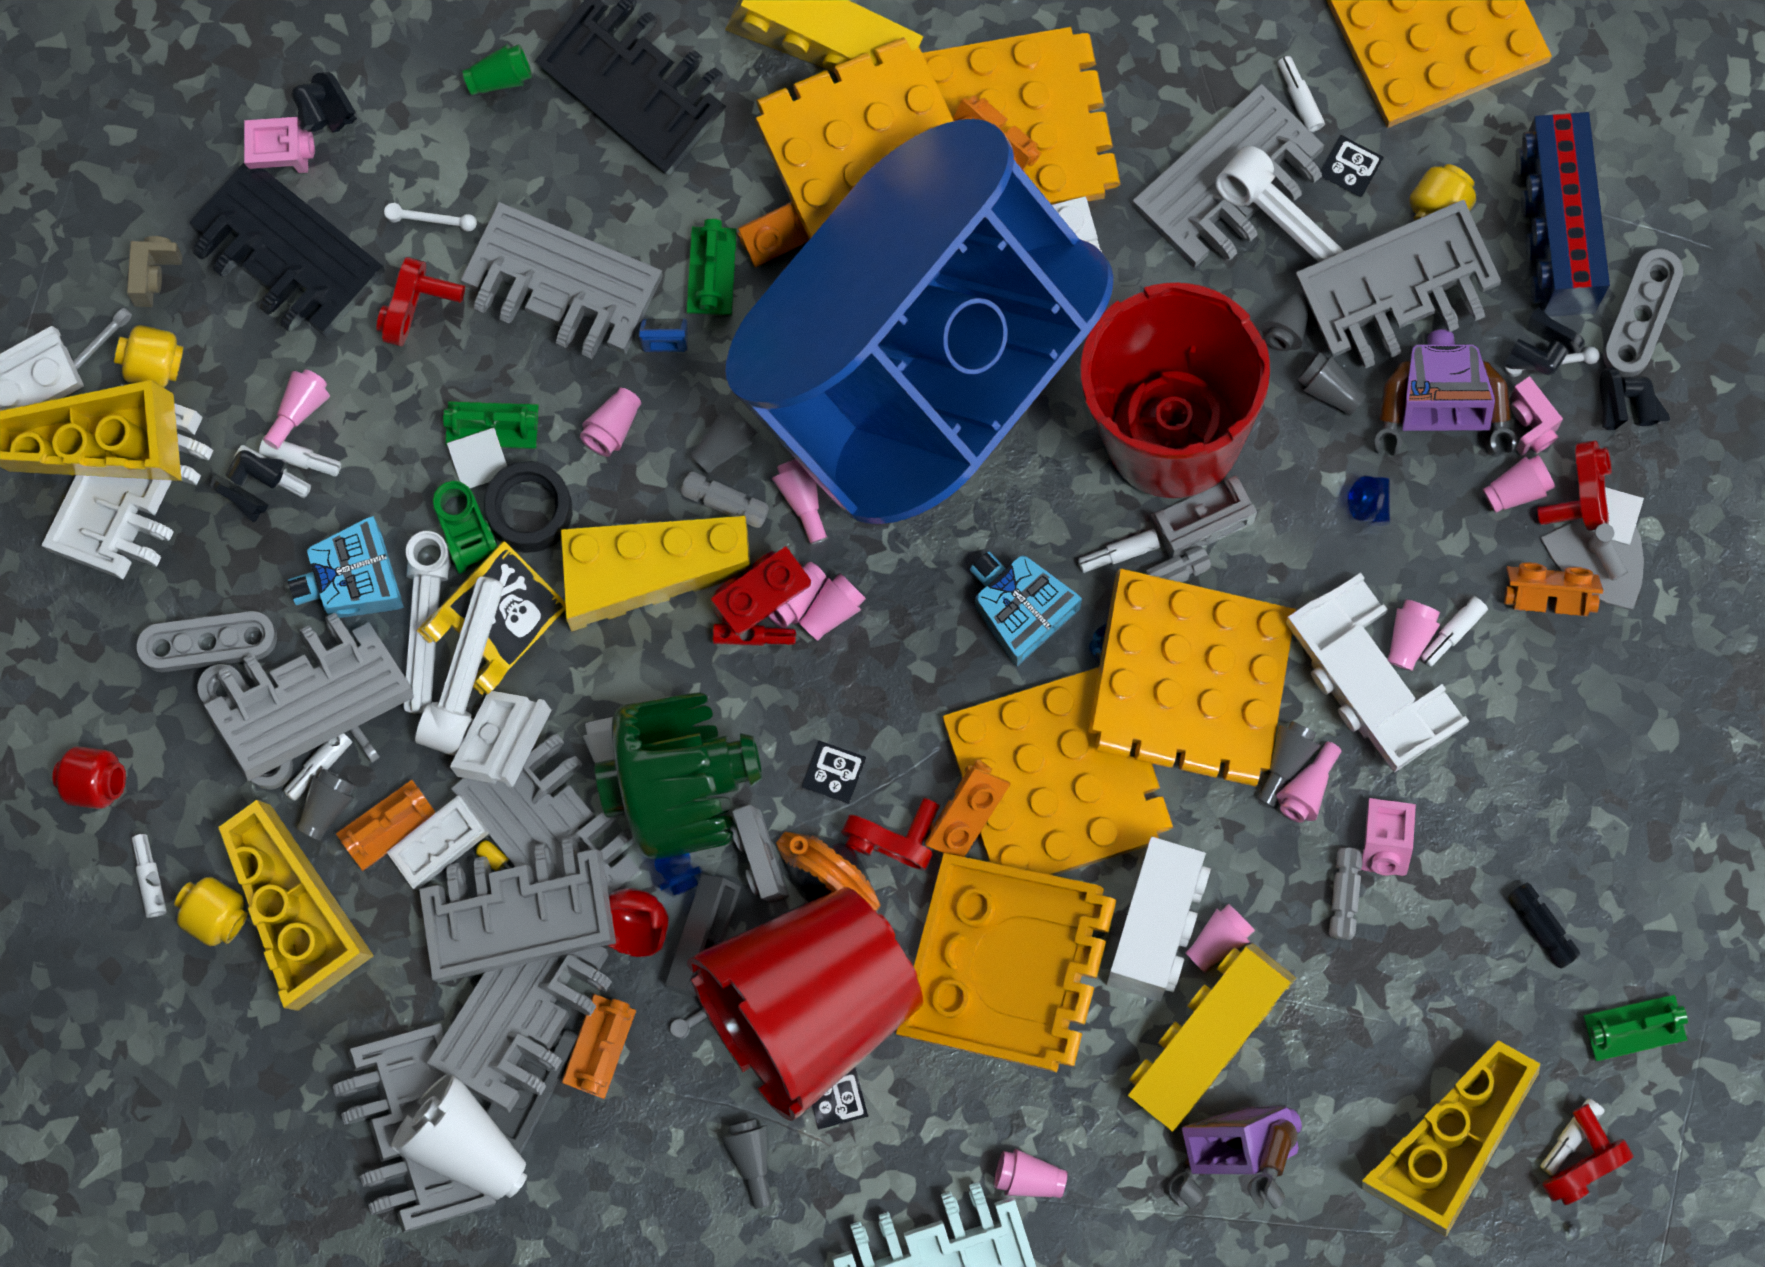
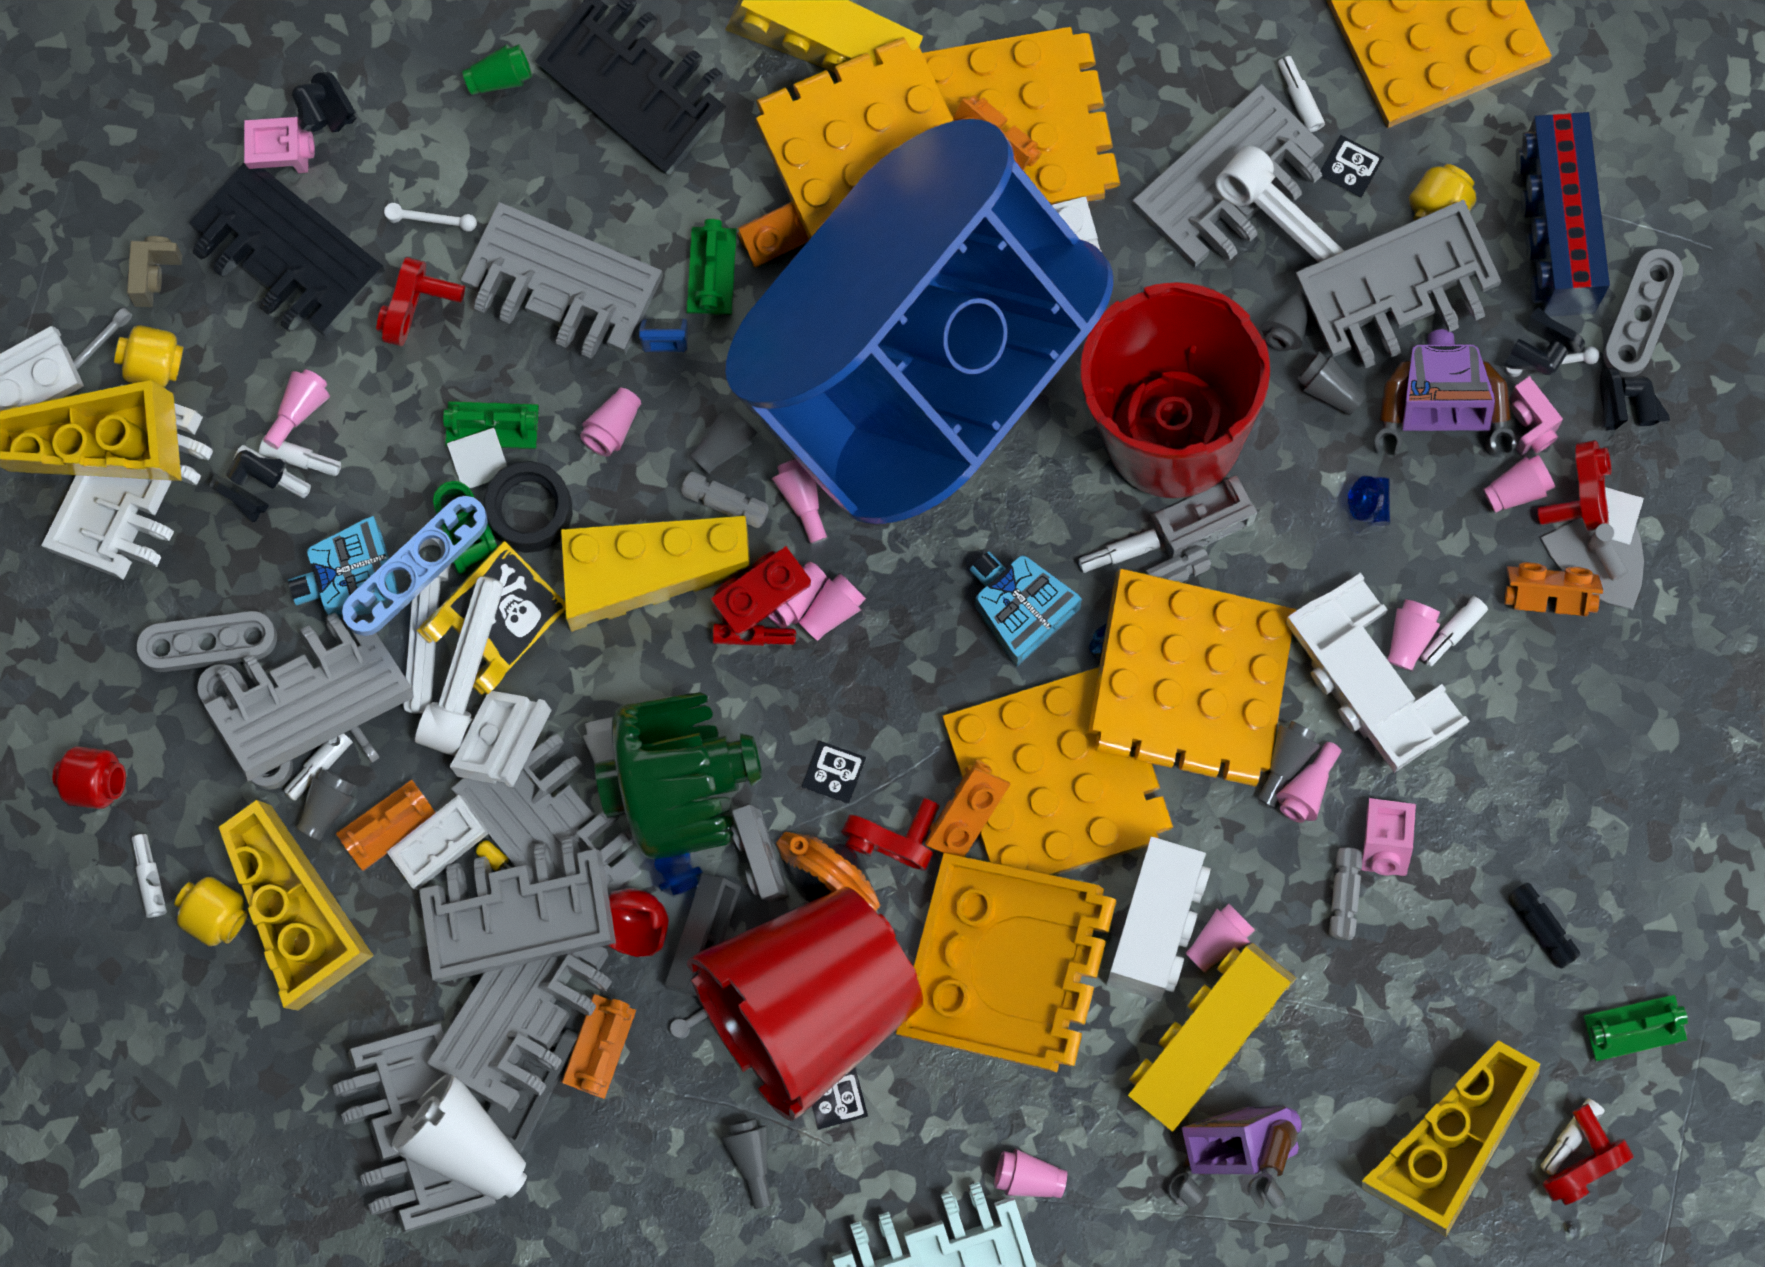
none -> light blue beam [342,496,488,636]

